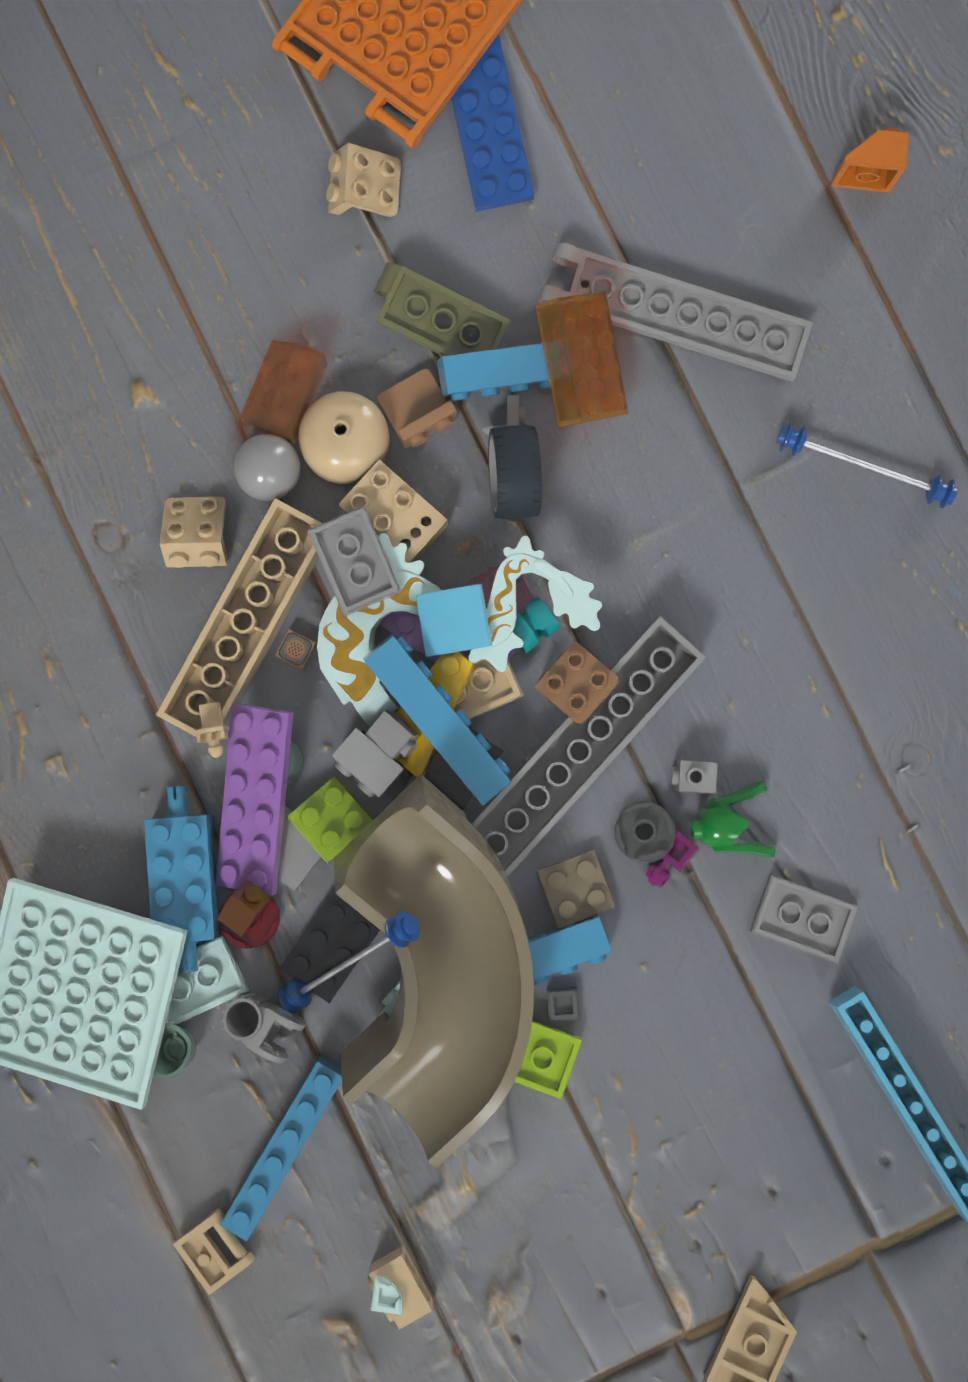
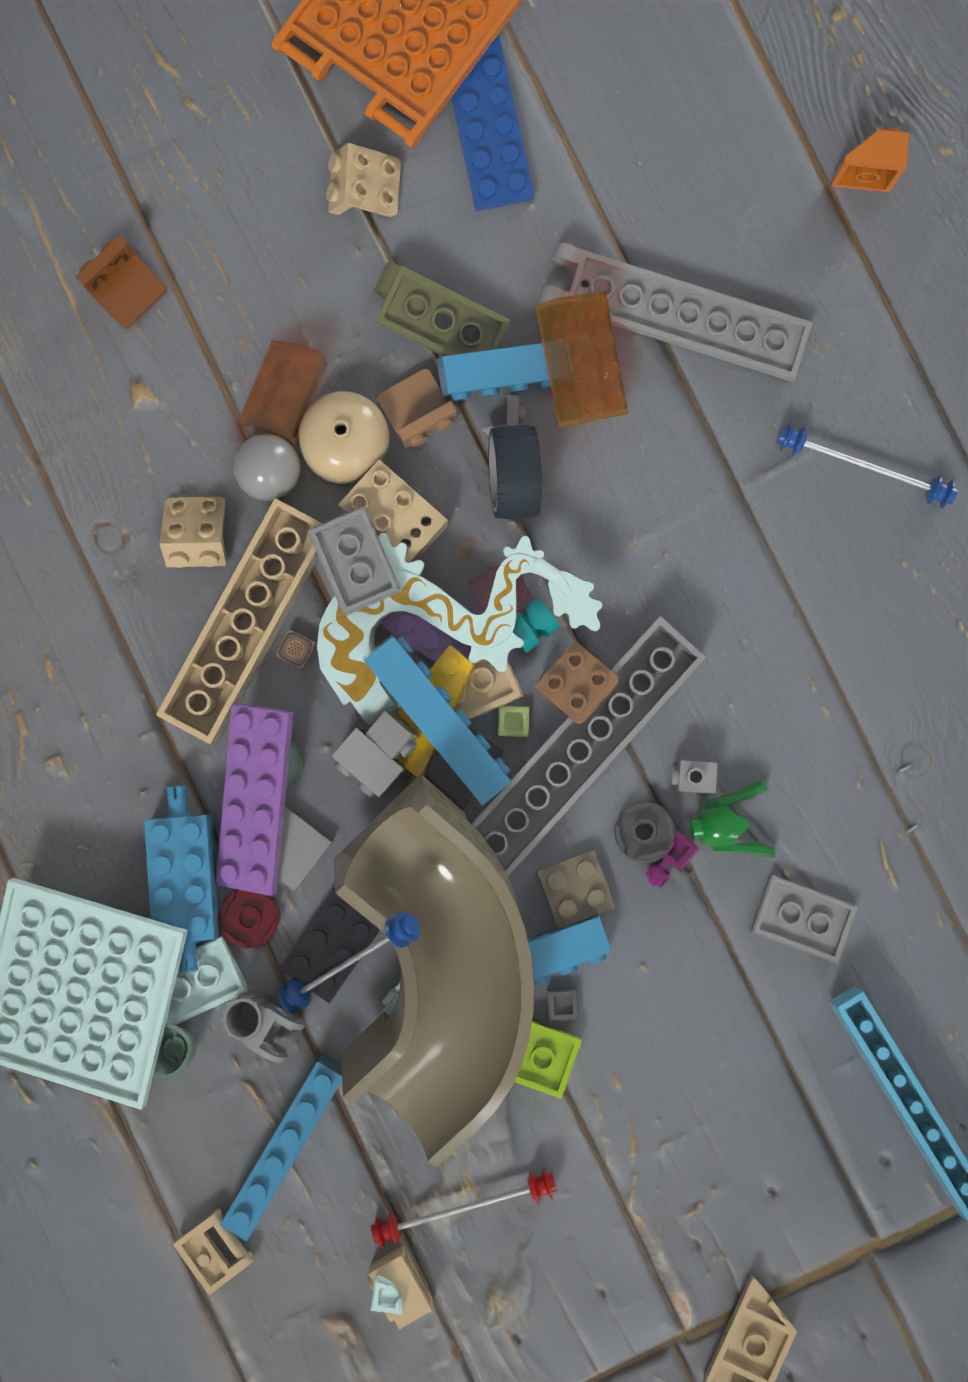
tan piece [195,702,229,758] -> none
reddish brown brick [217,879,271,937] -> none
lime plate [287,777,373,863] -> none
medium azure slope [416,584,492,657] -> none
none -> dark orange bracket [76,235,167,328]
none -> axle [371,1168,557,1248]
none -> yellowish green tile [498,706,529,737]

